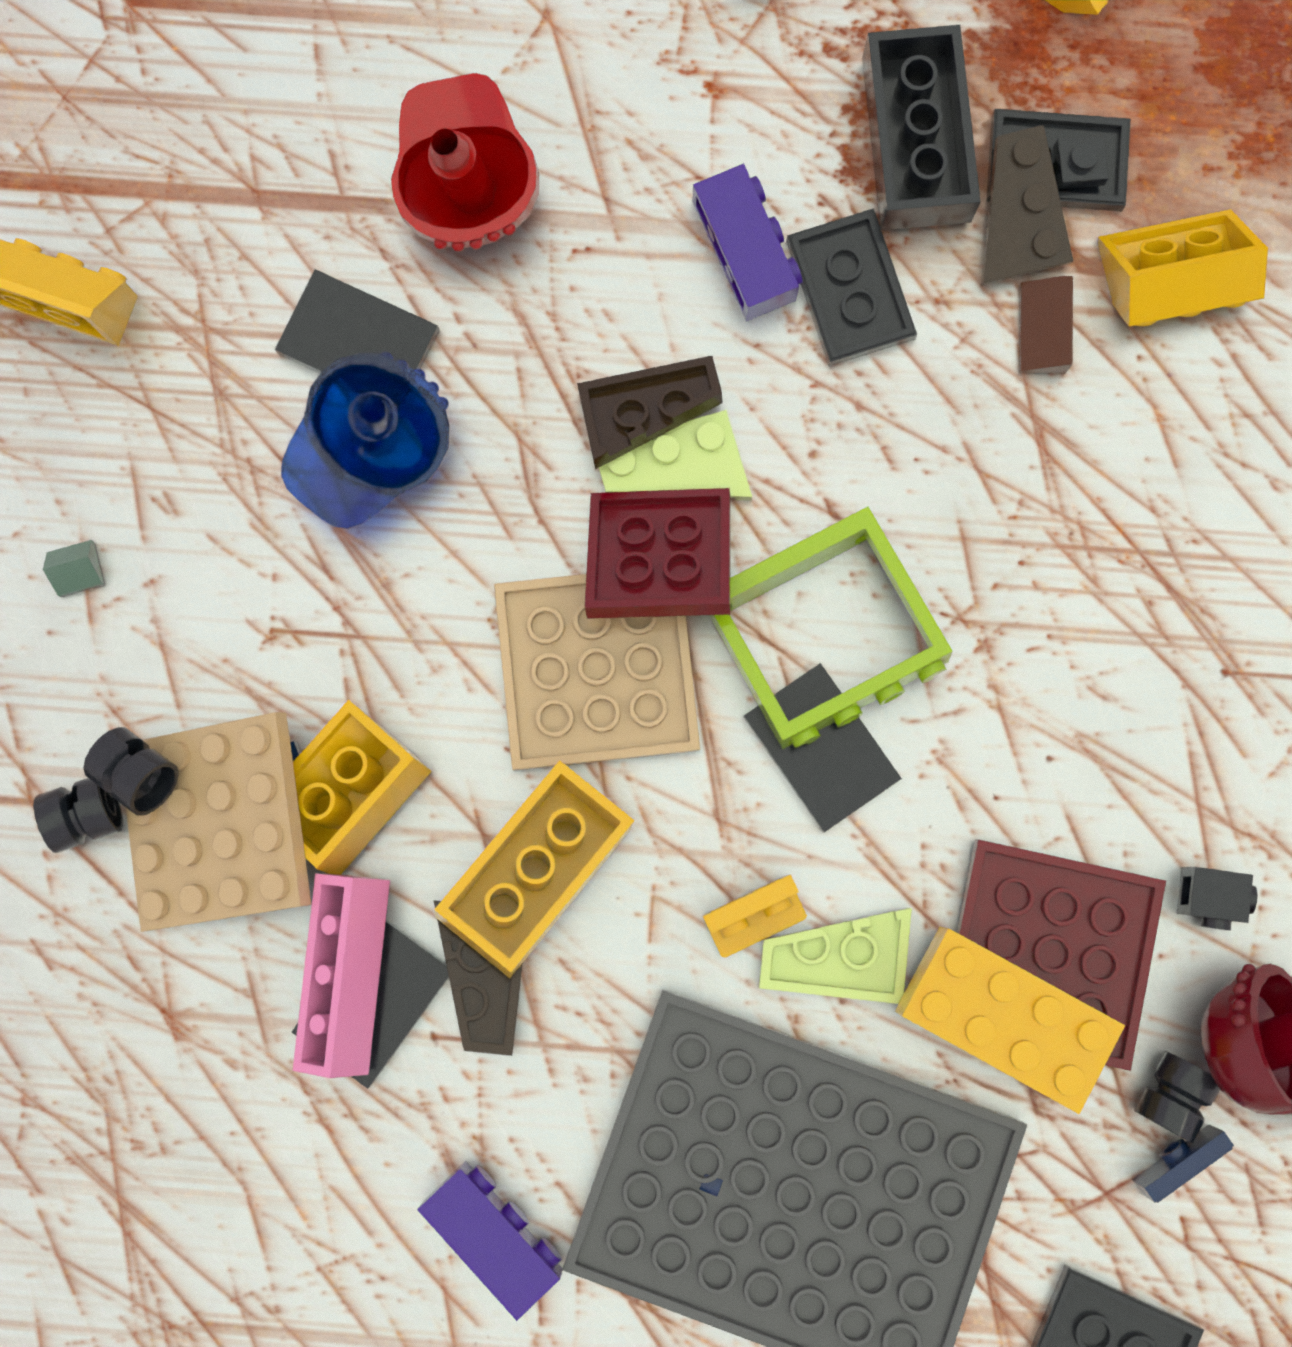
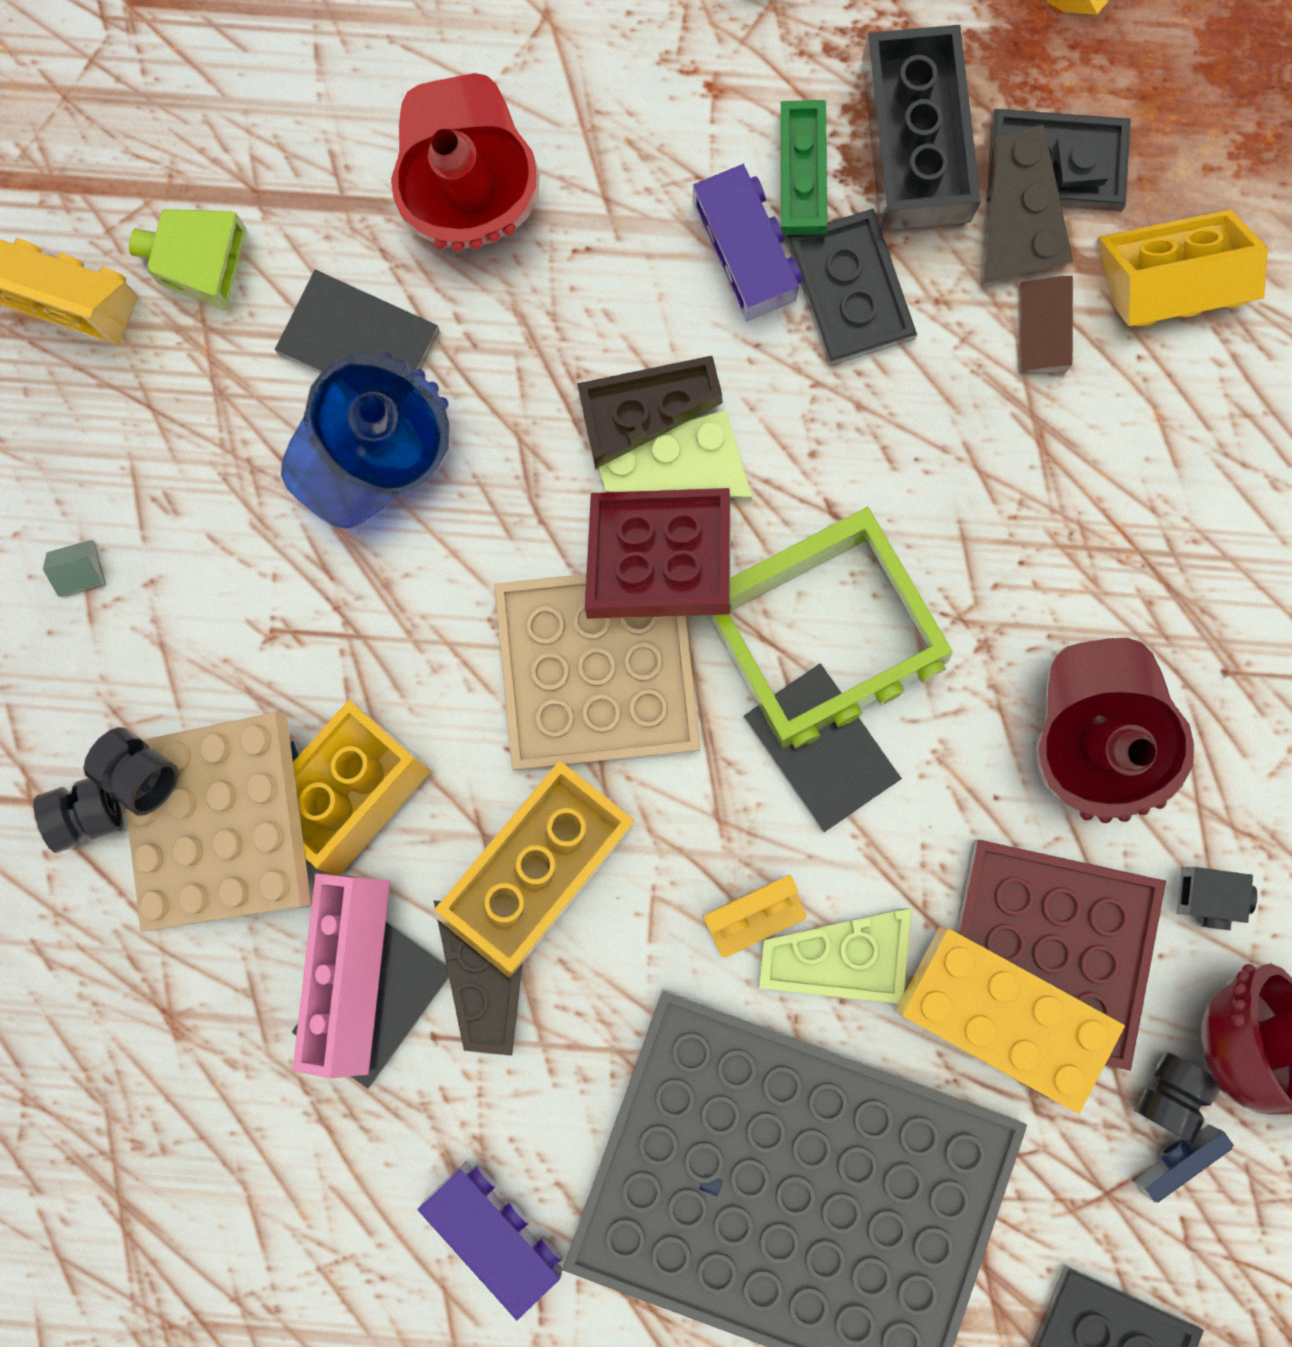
none -> lime torso [129,209,247,310]
none -> green plate [780,100,828,235]
none -> dark red piece [1036,637,1194,824]

